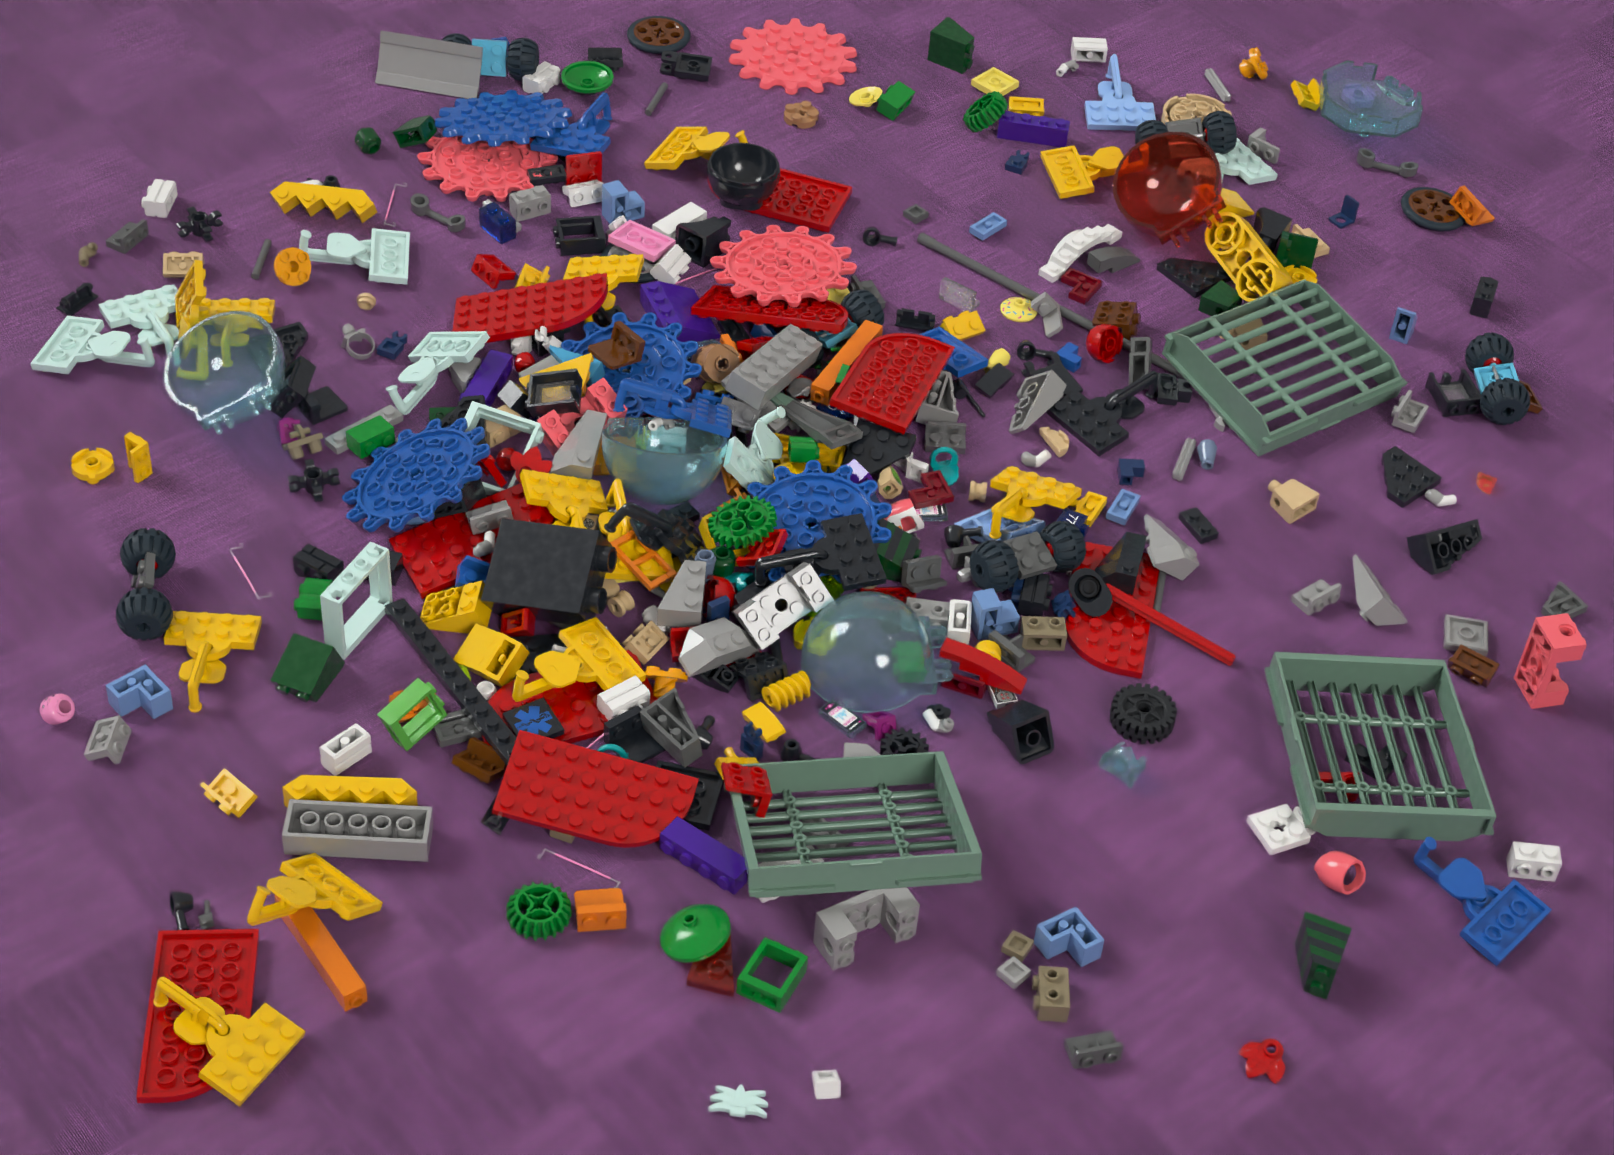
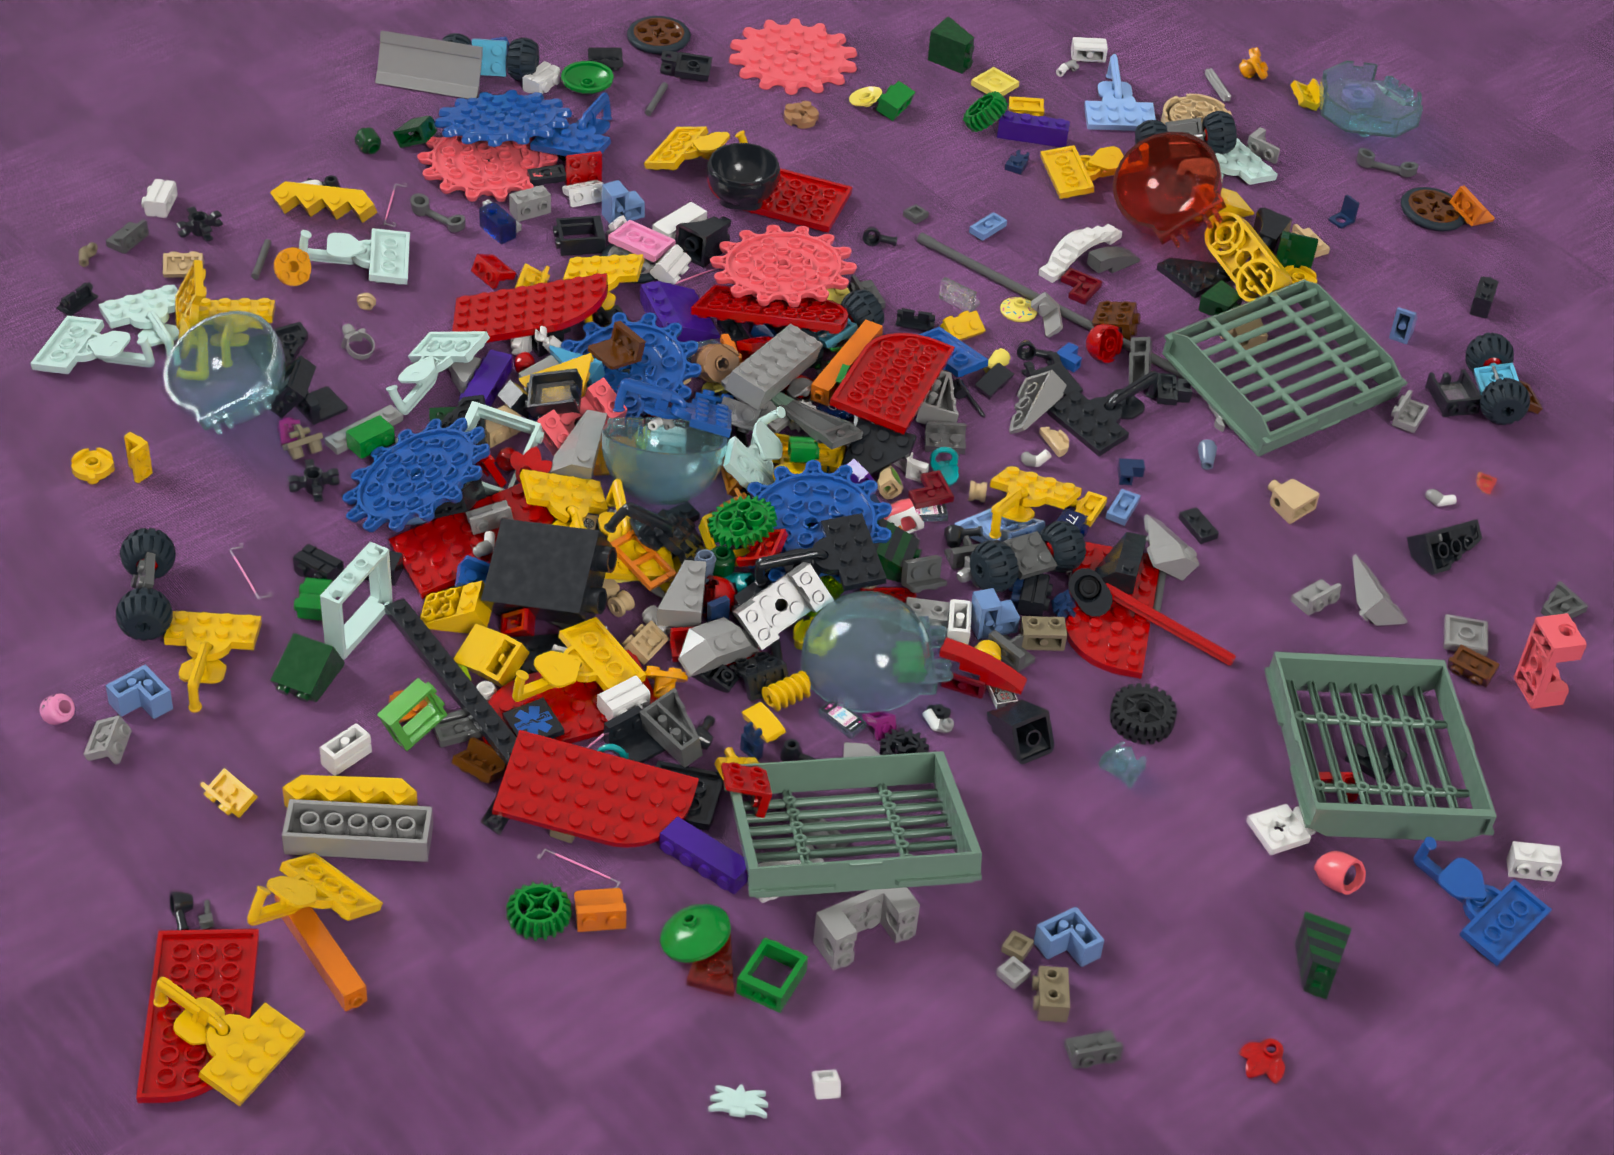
dark blue plate [376,331,408,360] -> none
light grey axle [1172,437,1196,481] -> none
black plate [1381,446,1442,508] -> none

